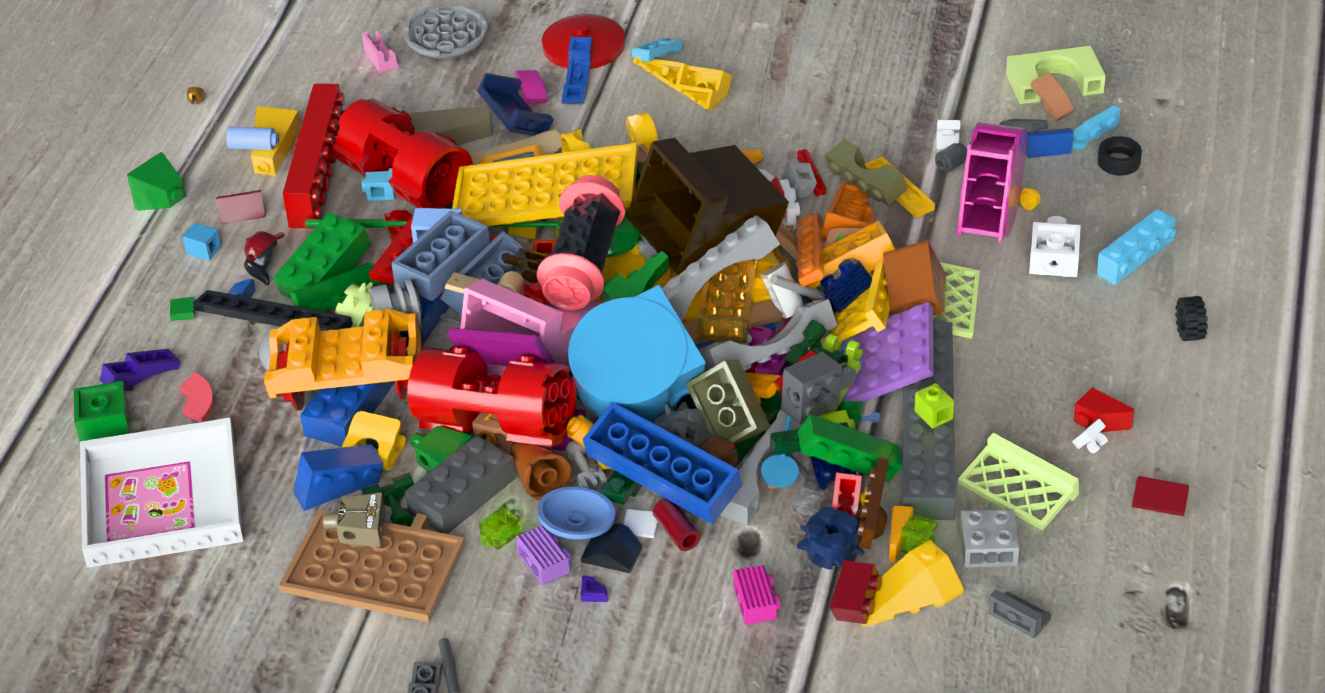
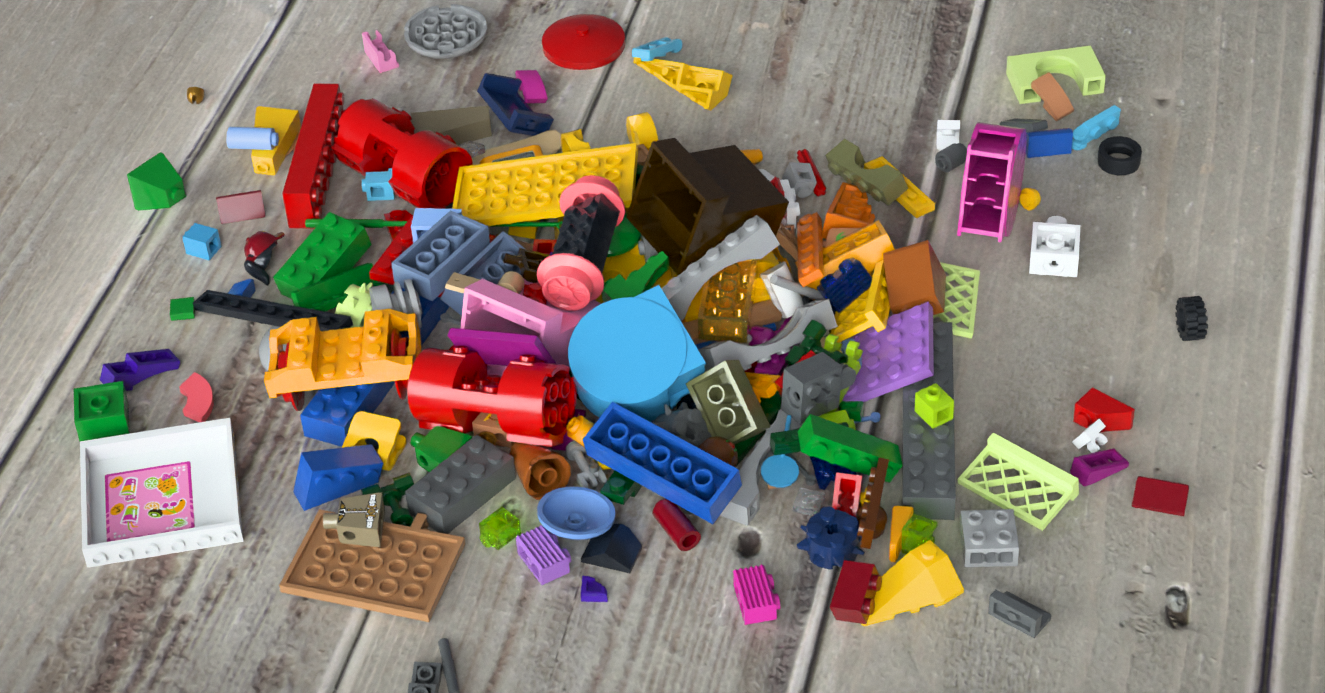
blue slope [562,37,592,104] -> none
white piece [623,509,658,538] -> none
medium azure brick [1097,209,1176,285] -> none
none -> clear tile [458,141,485,158]
none -> magenta slope [1070,448,1129,486]

